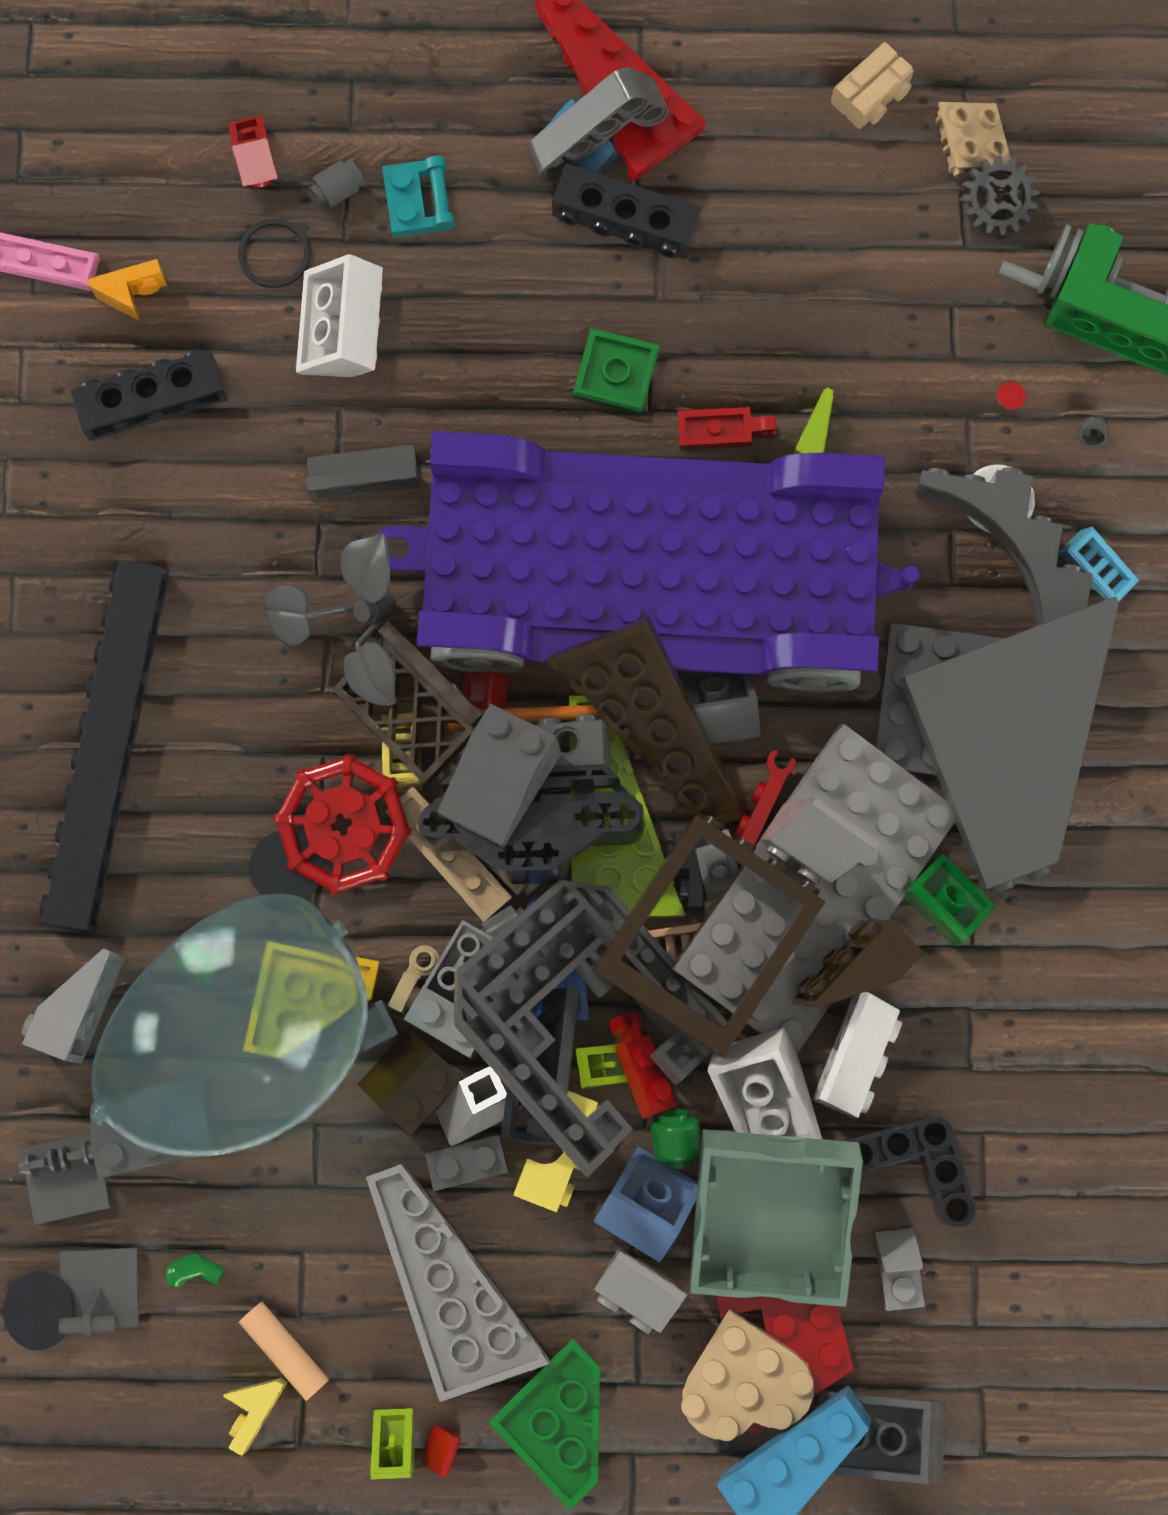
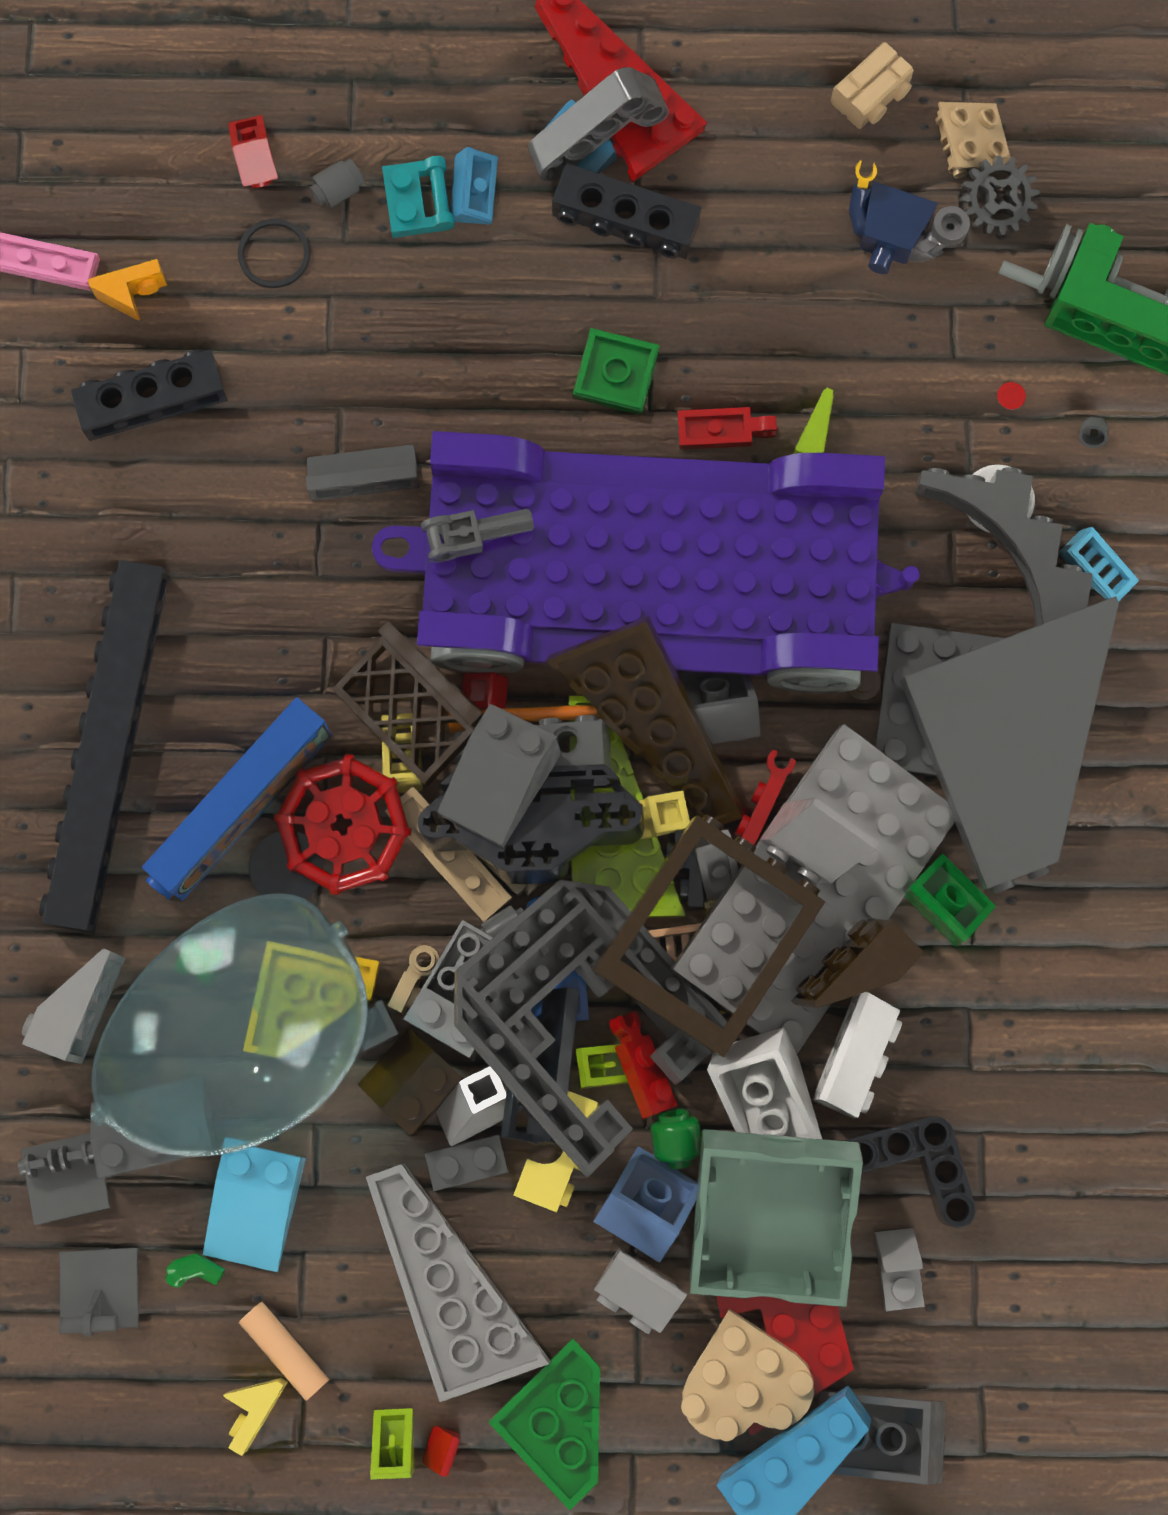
black piece [3,1271,74,1350] -> none
dark grey plant [264,534,397,706] -> none
white slope [296,254,383,377] -> none
none -> blue brick [141,697,333,901]
none -> medium azure slope [203,1140,306,1272]
none -> dark grey connector [421,509,534,563]
none -> dark azure slope [450,147,498,225]
none -> light yellow slope [607,791,690,840]
none -> dark blue torso [849,160,970,274]

